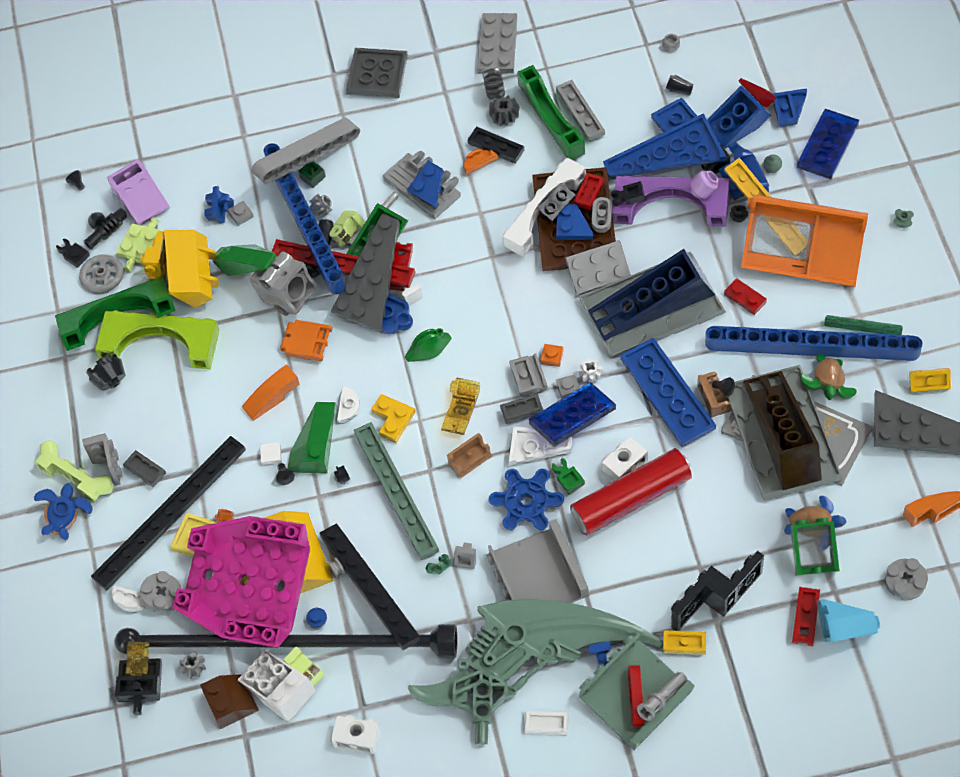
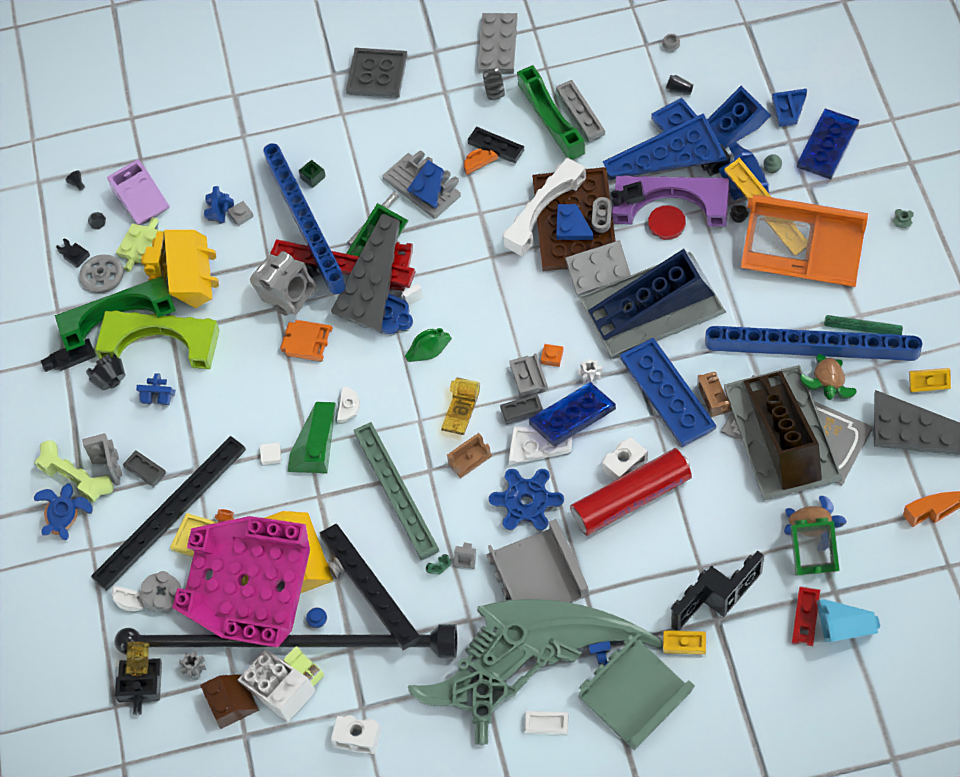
black hinge [83,208,127,250] -> none
green wedge [212,244,277,276] -> none
orange slope [242,364,300,421] -> none
light grey beam [251,117,360,184] -> none
black rock [276,463,295,485] -> none
light grey gear [309,193,332,218] -> none
black cone [318,219,334,247] -> none
yellowish green leg [329,210,365,247] -> none
black plate [334,465,350,484] -> none
yellow plate [372,394,416,443] -> none
dark grey gear [489,95,520,126] -> none
hinge [538,183,575,221] -> none
green plate [552,458,585,495] -> none
light grey plate [556,374,581,399] -> none
red plate [574,173,605,210] -> none
red beam [628,665,644,727] -> none
light grey pin [637,672,688,721] -> none
lavender head [690,171,718,199] -> none
black rock [712,377,735,397] -> none
red plate [724,278,767,315] -> none
red slope [738,78,776,108] -> none
light grey plate [885,558,928,600] -> none
none -> black hinge [41,338,96,372]
none -> blue hips [136,373,176,405]
none -> red tile [648,205,686,240]

